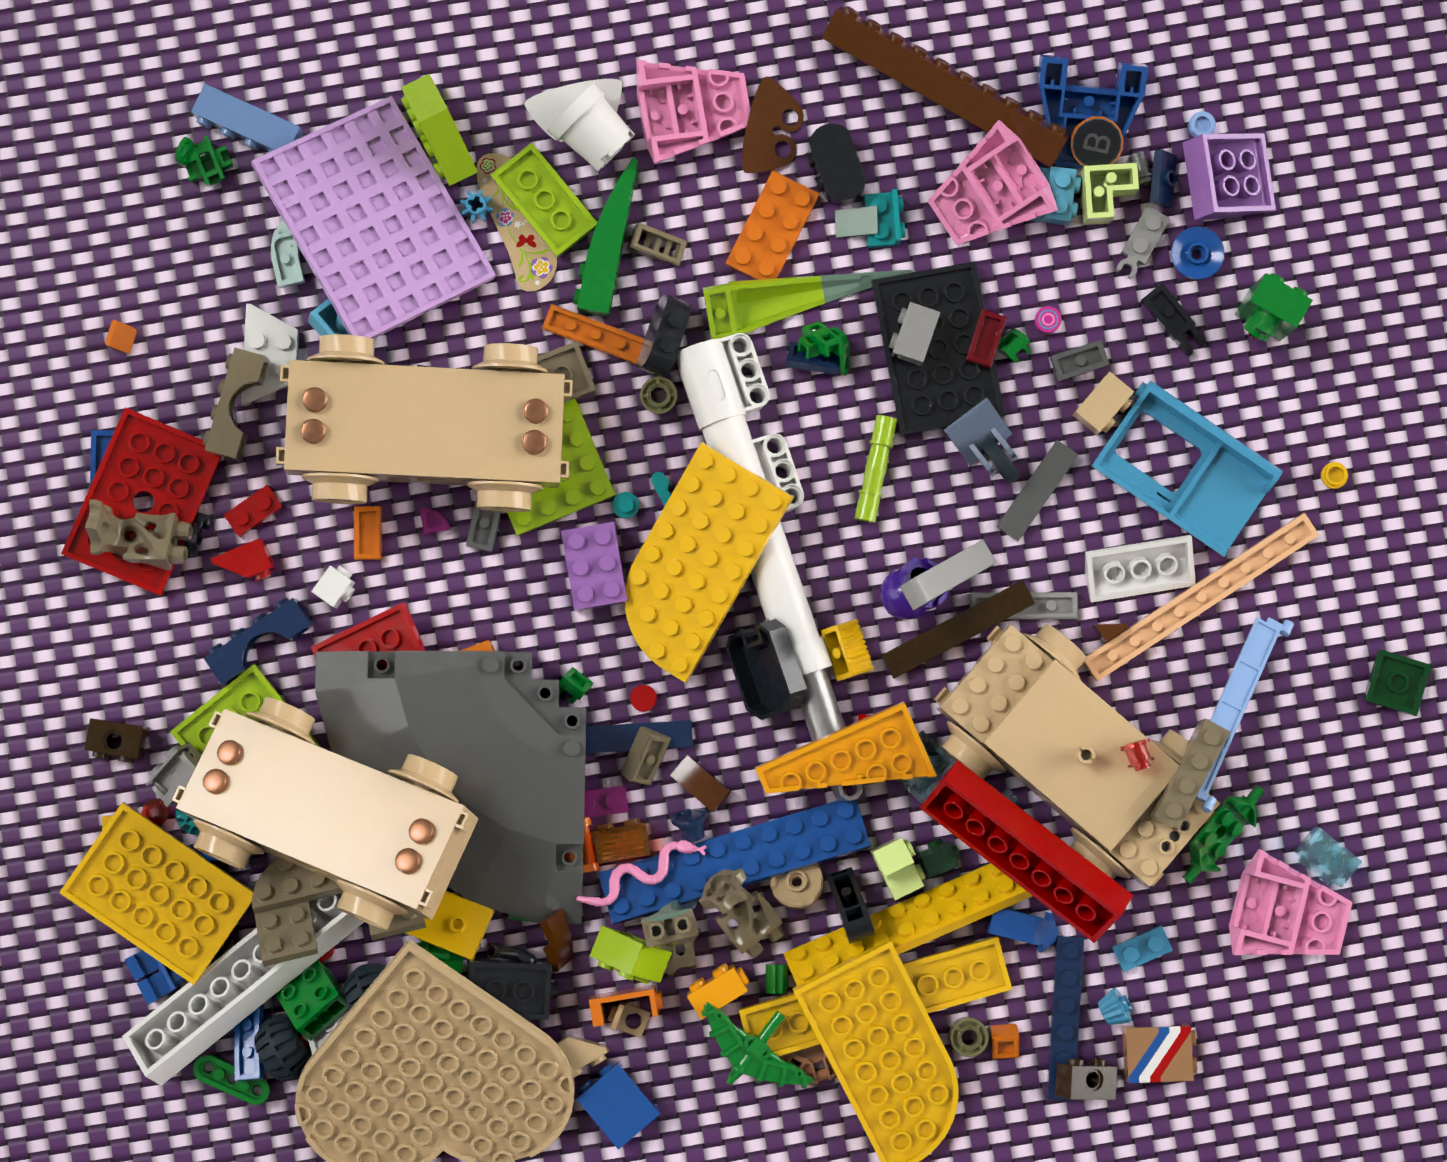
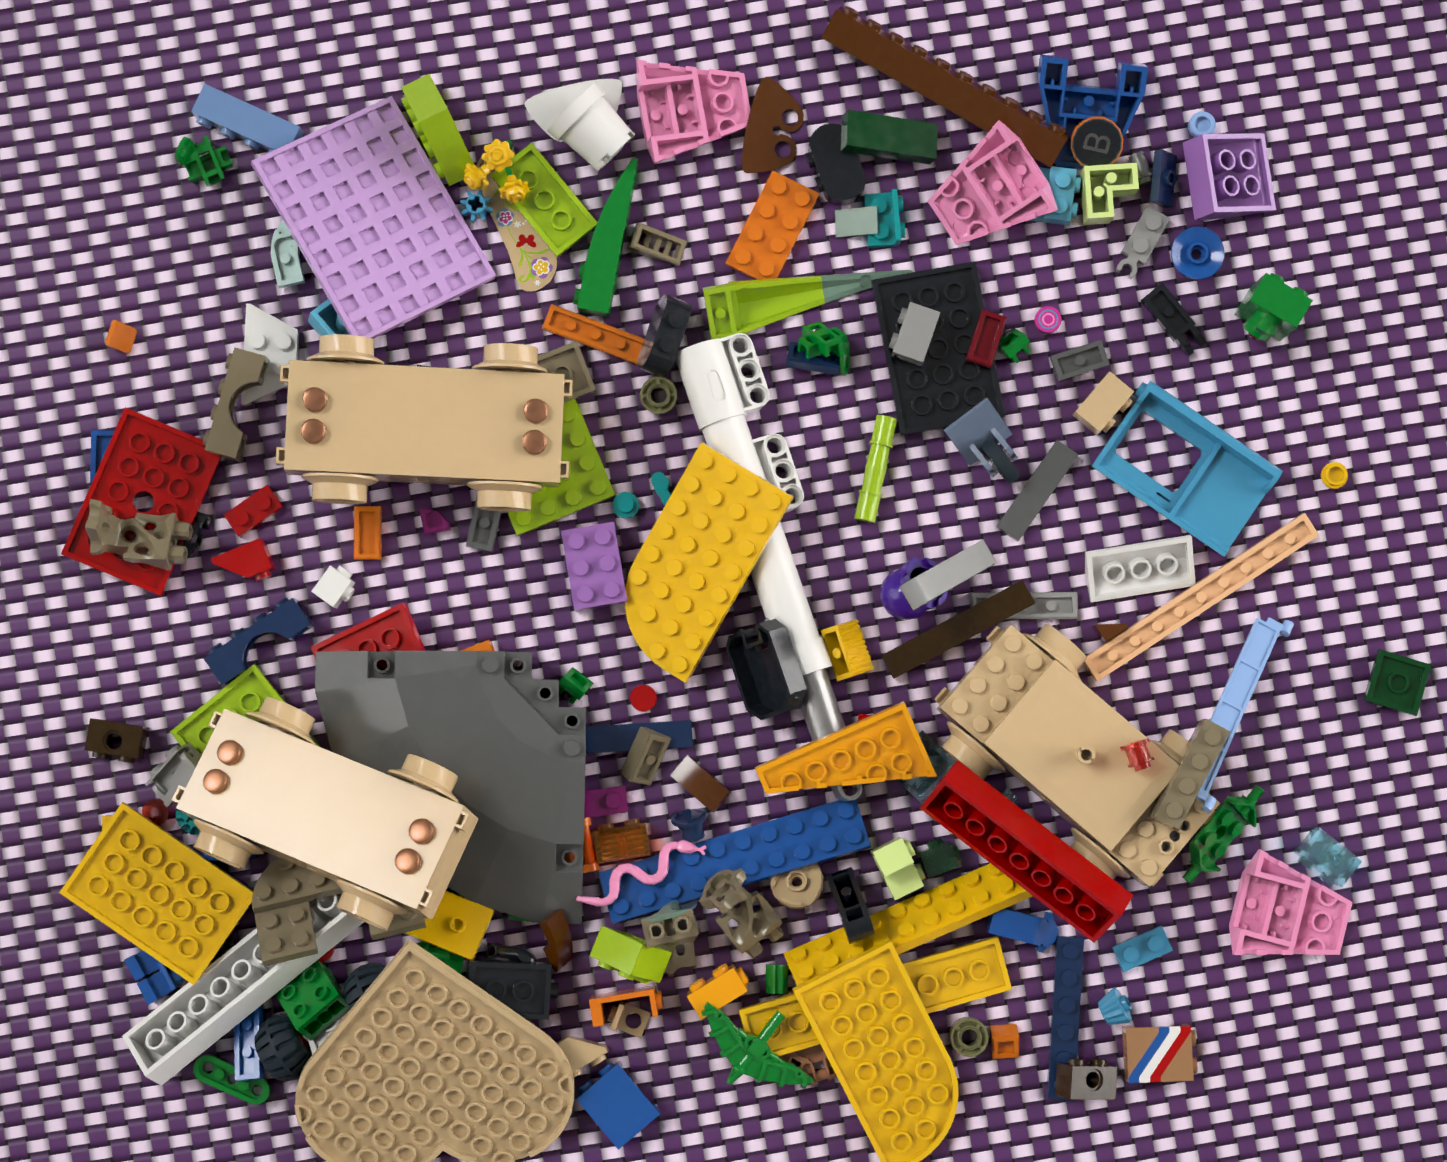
none -> yellow plant [464,139,530,203]
none -> dark green piece [841,110,938,165]

